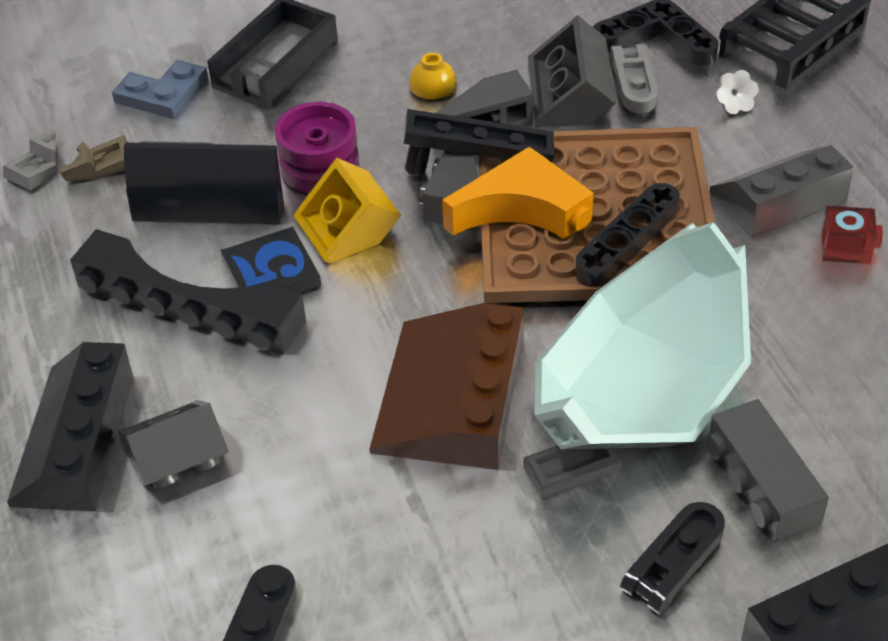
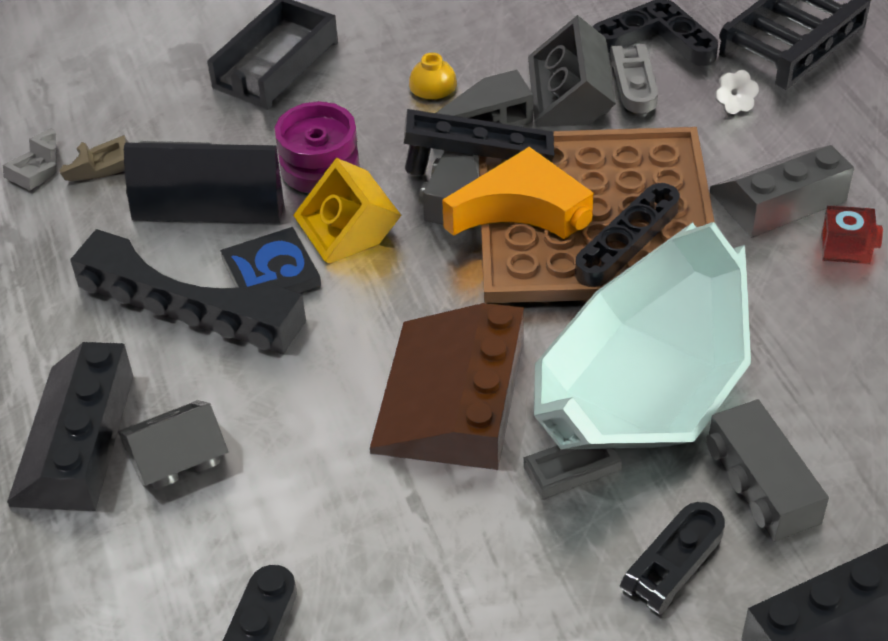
sand blue plate [112,60,208,119] -> none

